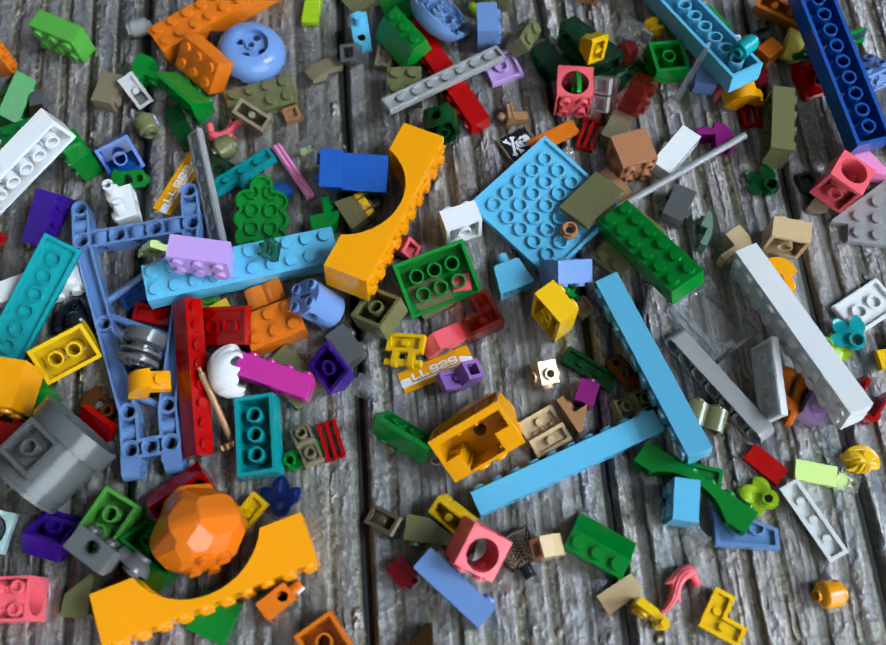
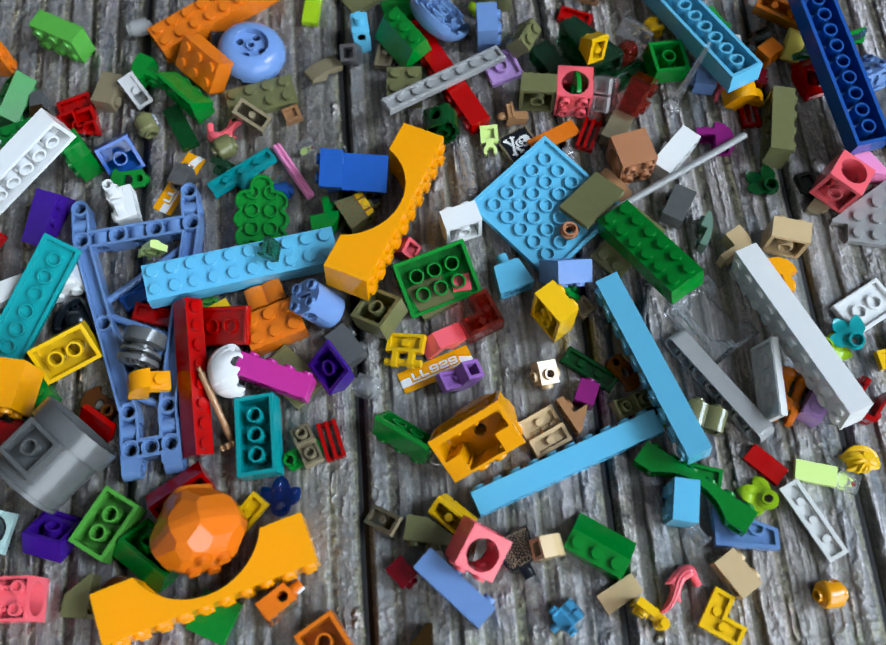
dark grey brick [62,524,152,580] -> none
lavender brick [165,234,235,280] -> none
light grey tile [187,127,227,241] -> none
teal brick [731,34,759,60] -> none
none -> red slope [56,91,102,136]
none -> flat silver brick [167,162,197,191]
none -> yellowish green plate [480,124,499,157]
none -> olive brick [518,72,557,113]
none -> dark azure piece [548,597,585,637]
none -> red tile [556,5,594,31]
none -> tan brick [709,548,763,600]

